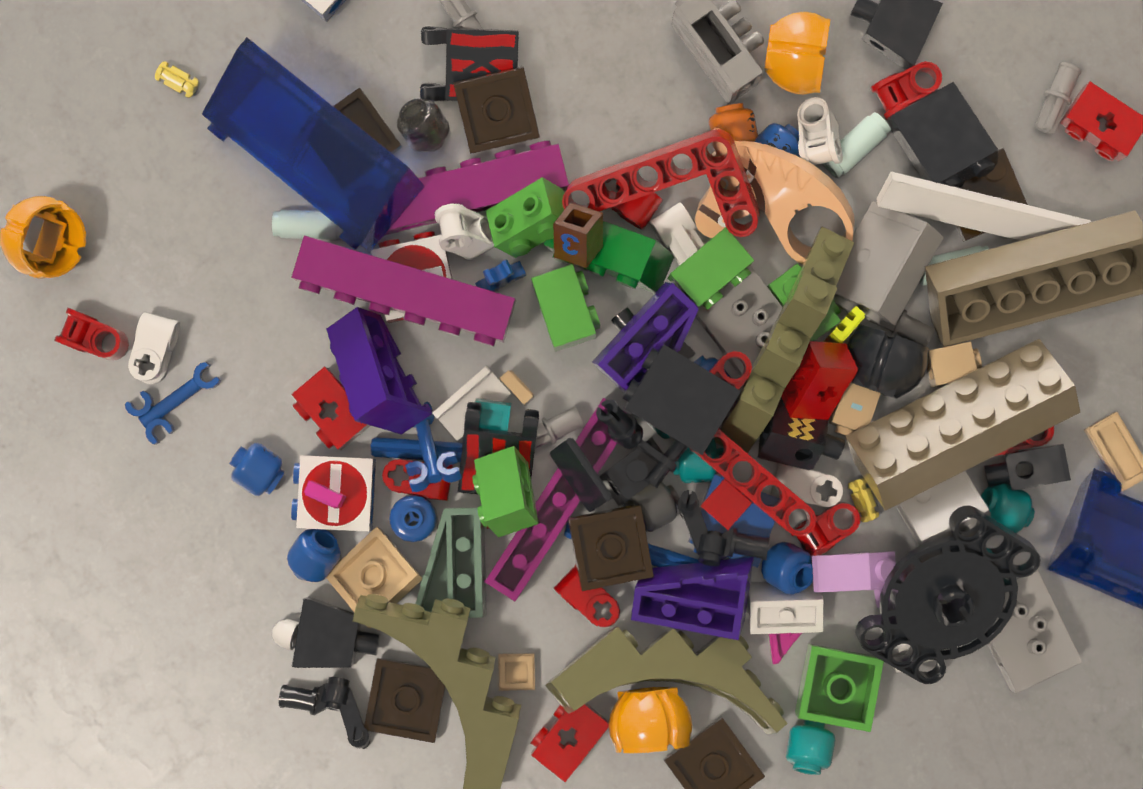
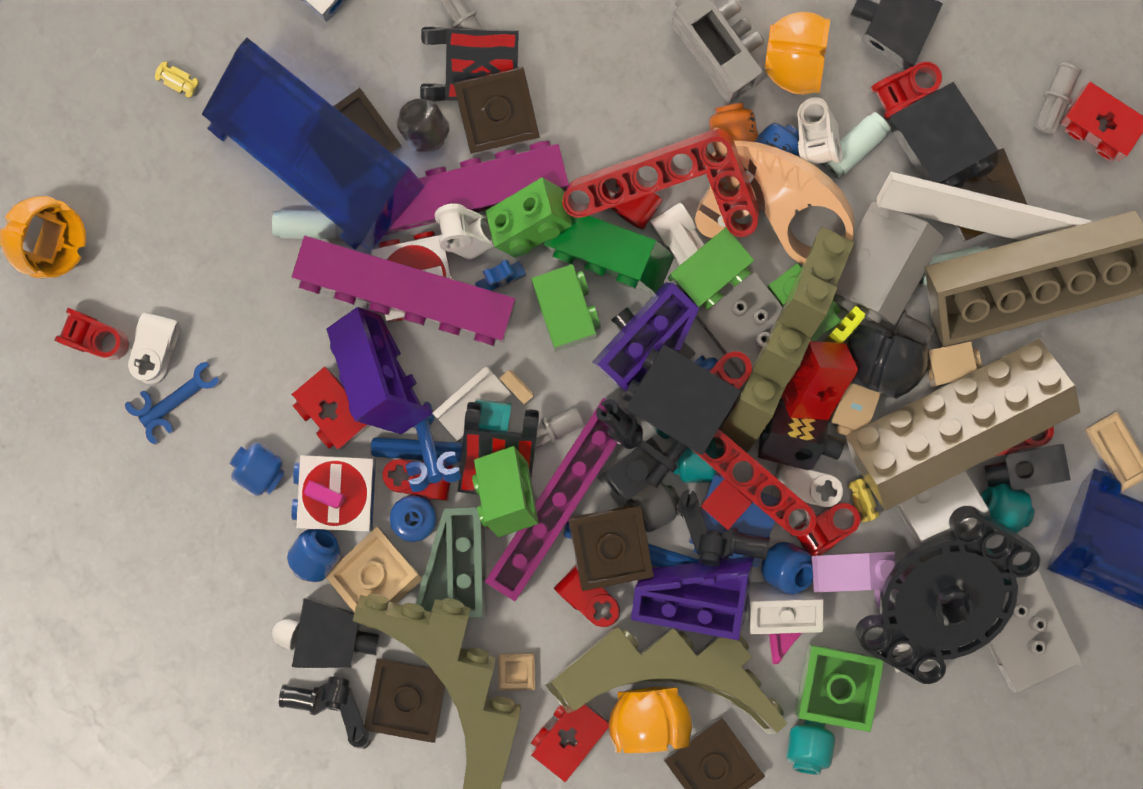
black slope [550,437,612,512] -> none
reddish brown brick [553,203,603,268] -> none

